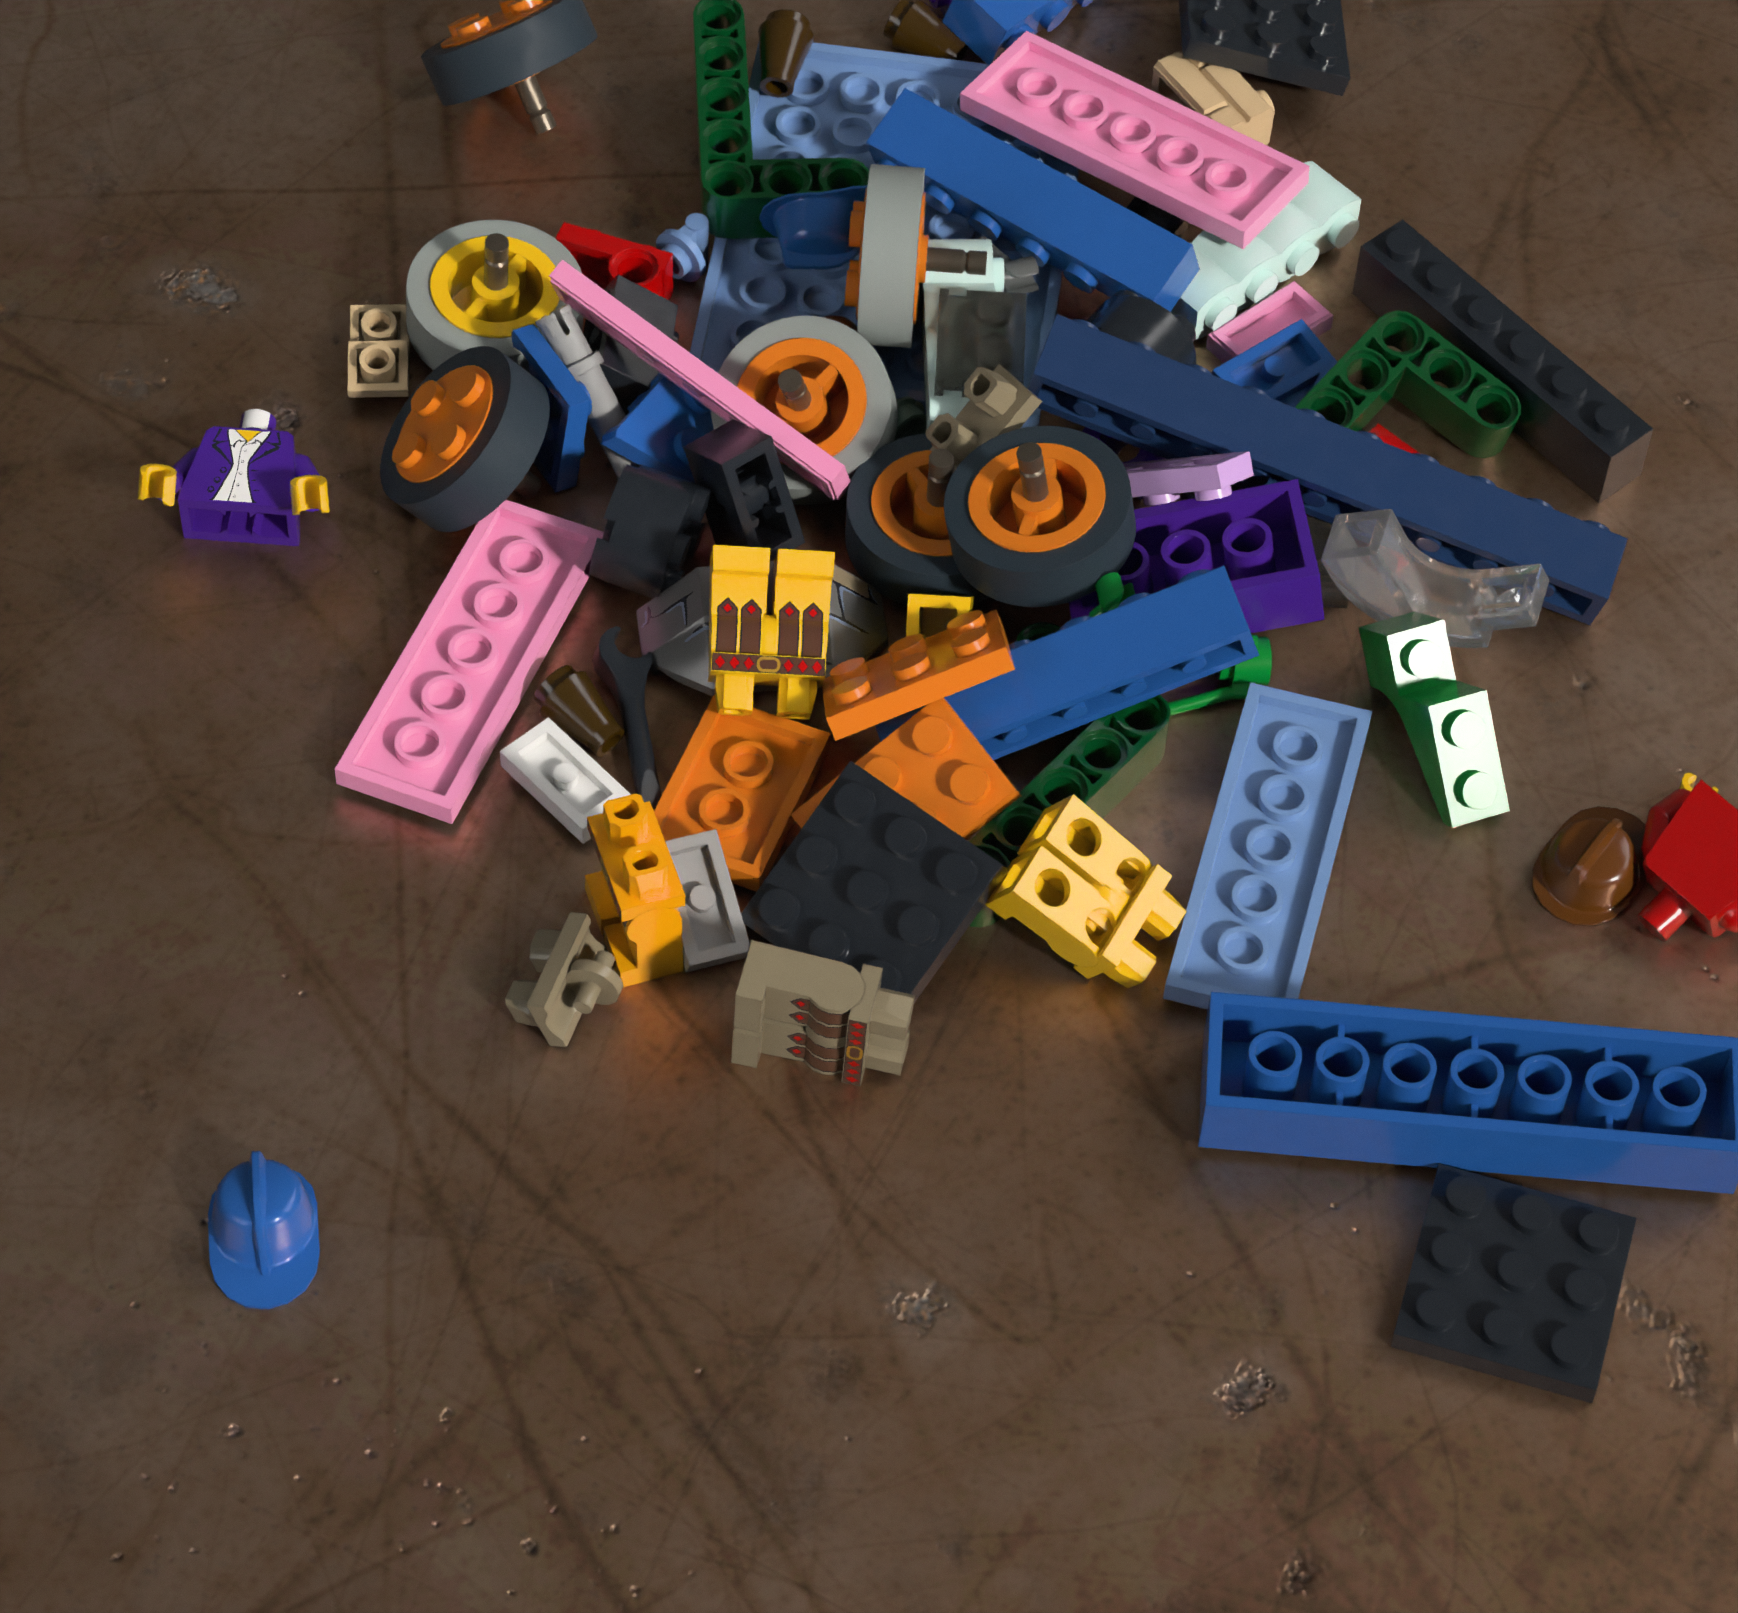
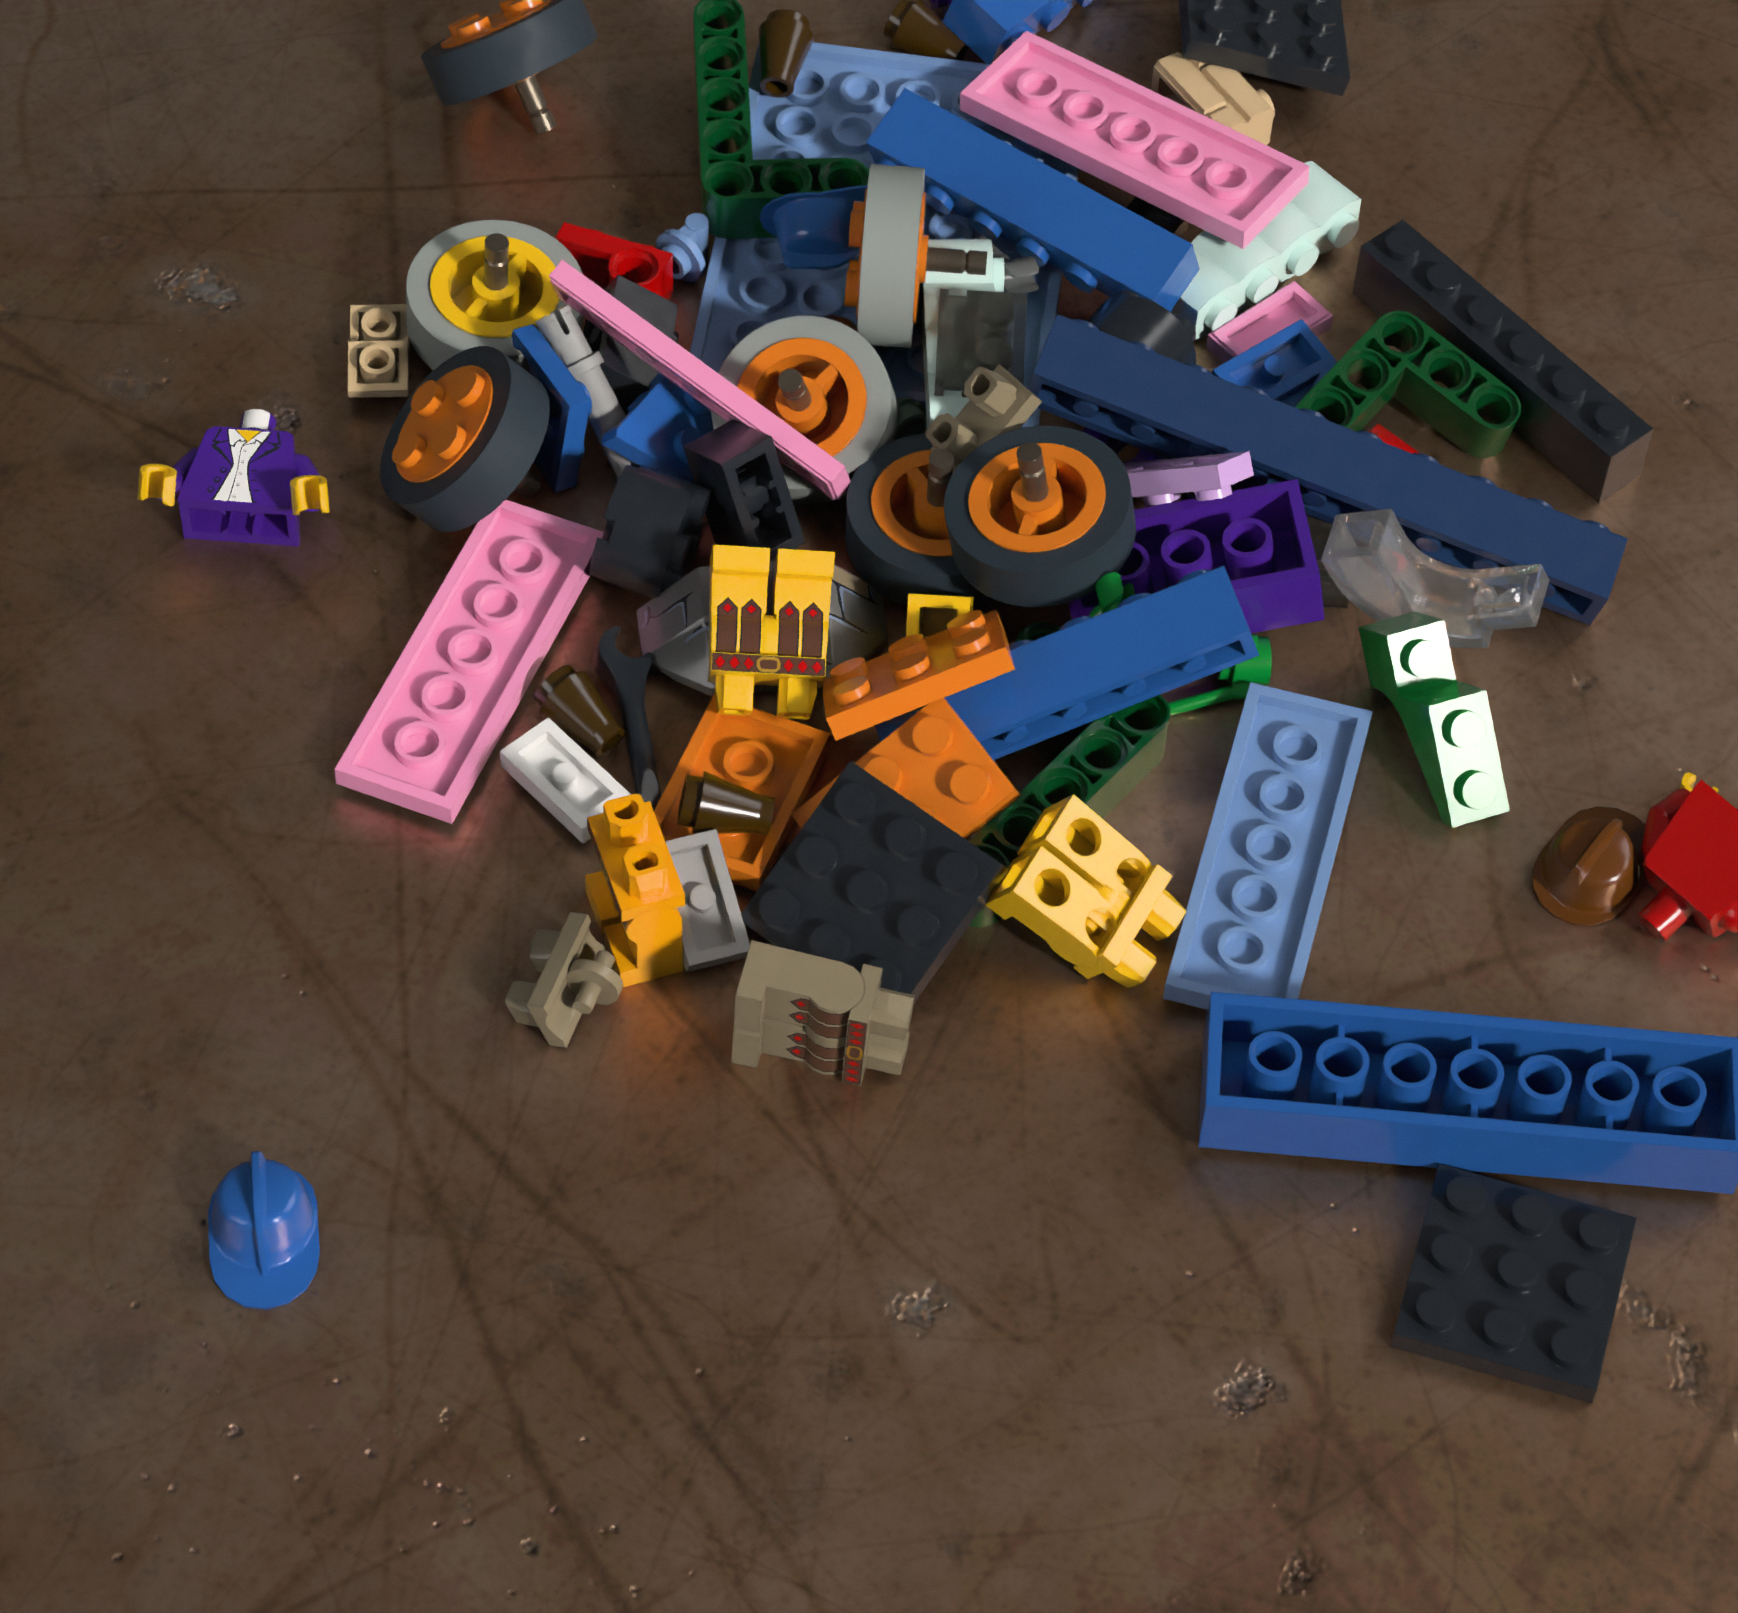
none -> dark brown cone [677,771,775,835]

